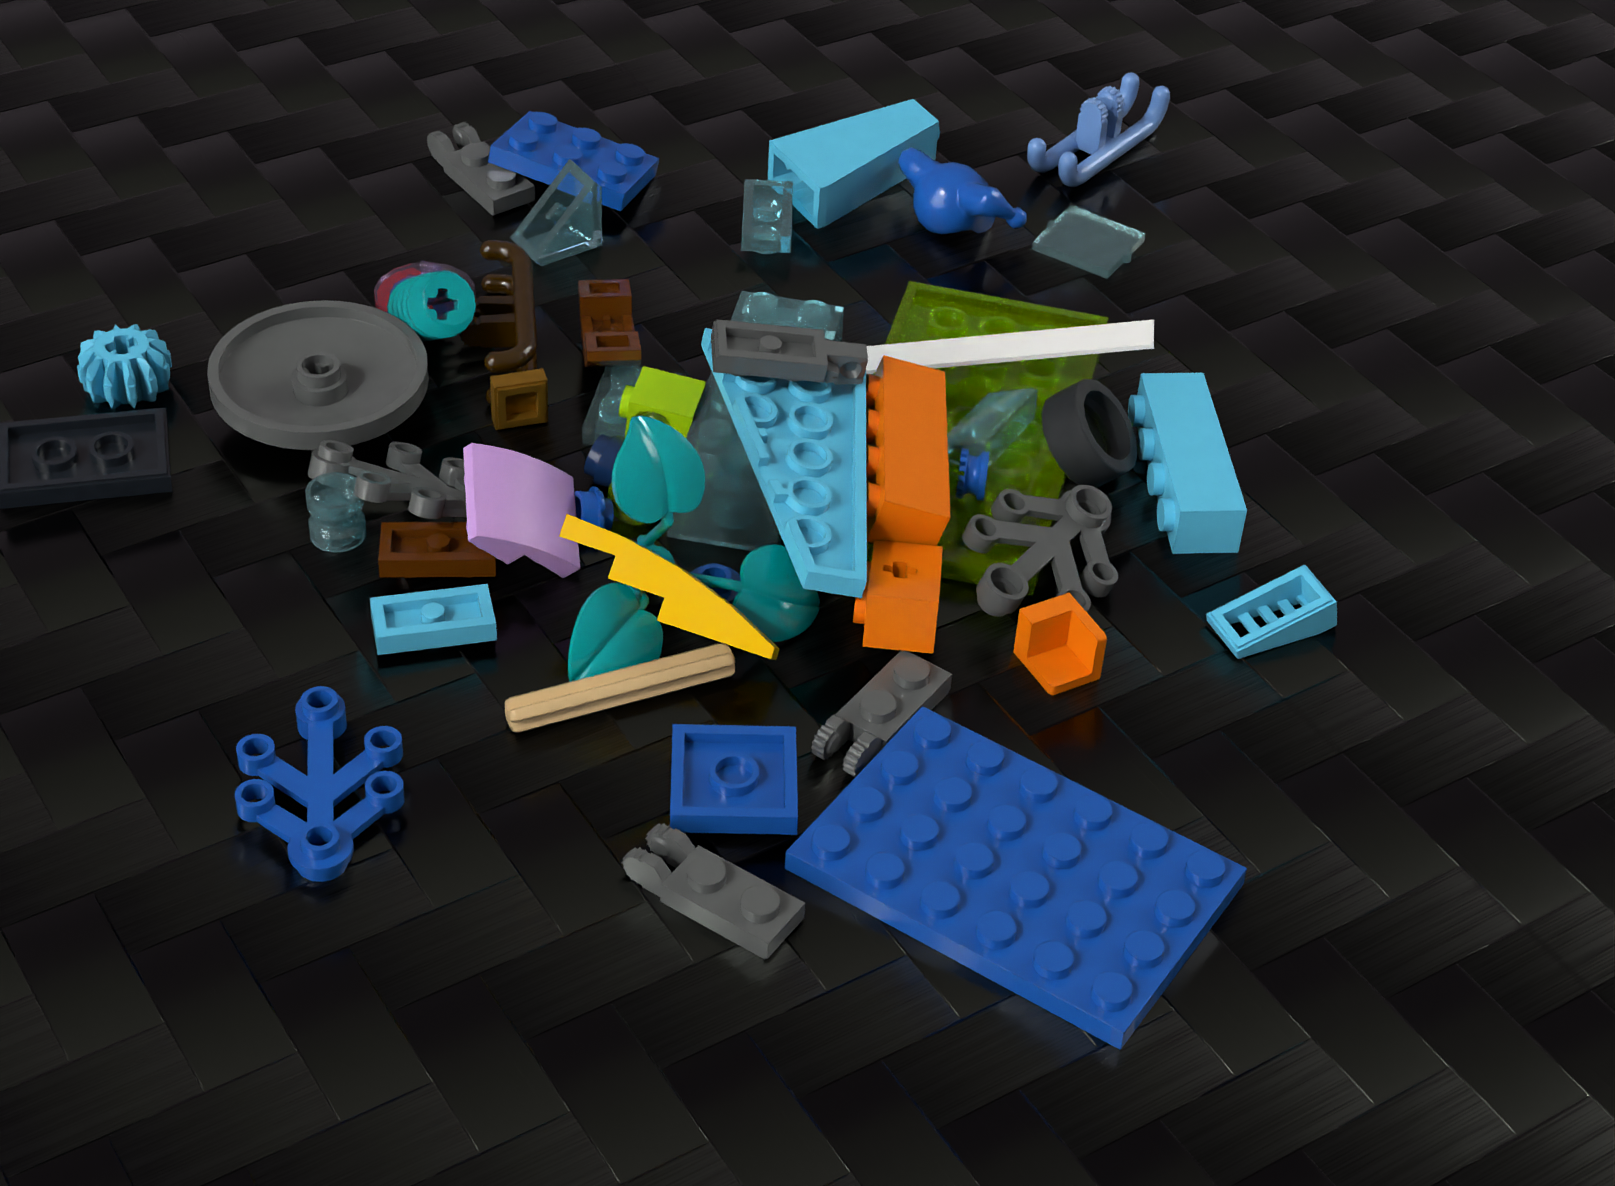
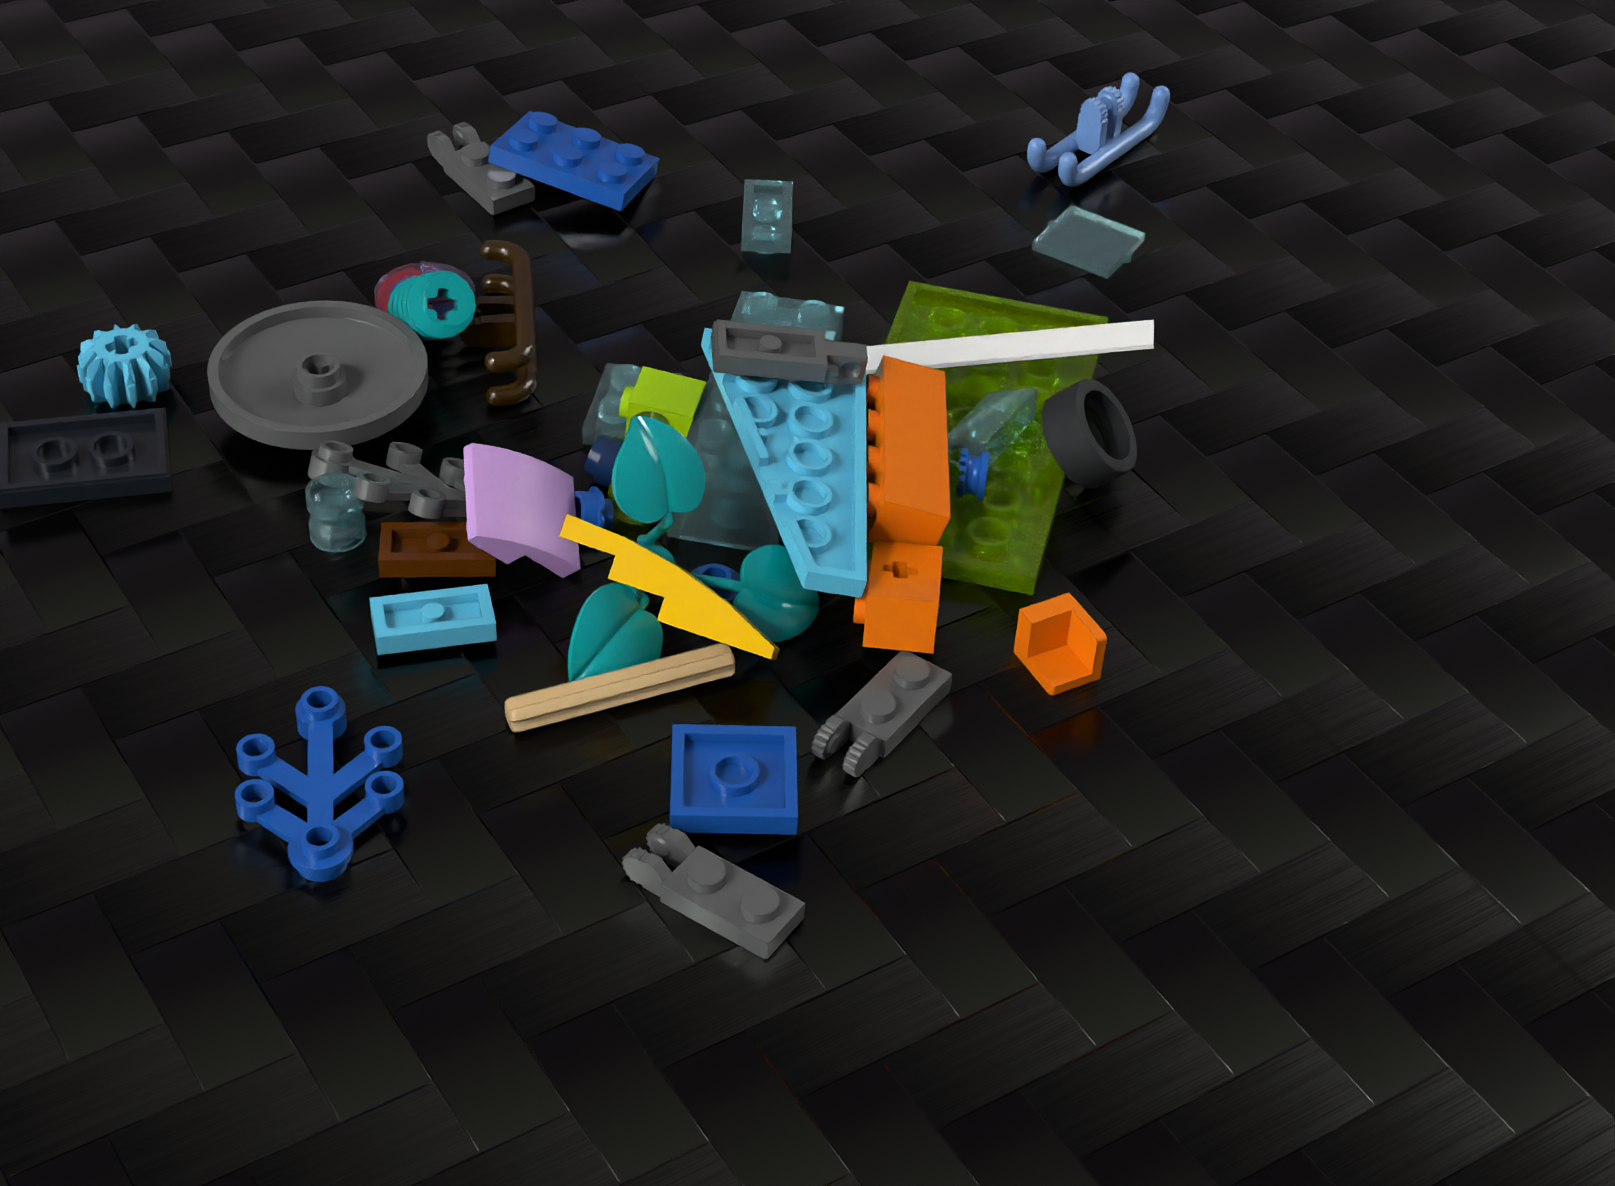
pearl gold tile [490,368,548,430] -> none
clear light blue slope [511,159,602,266] -> none
reddish brown slope [578,279,641,367] -> none
medium azure slope [767,99,940,229] -> none
blue plate [785,706,1247,1050] -> none
blue piece [898,147,1027,234] -> none
dark grey plant [962,485,1118,617] -> none
medium azure brick [1128,373,1247,554] -> none
medium azure slope [1206,564,1337,659] -> none

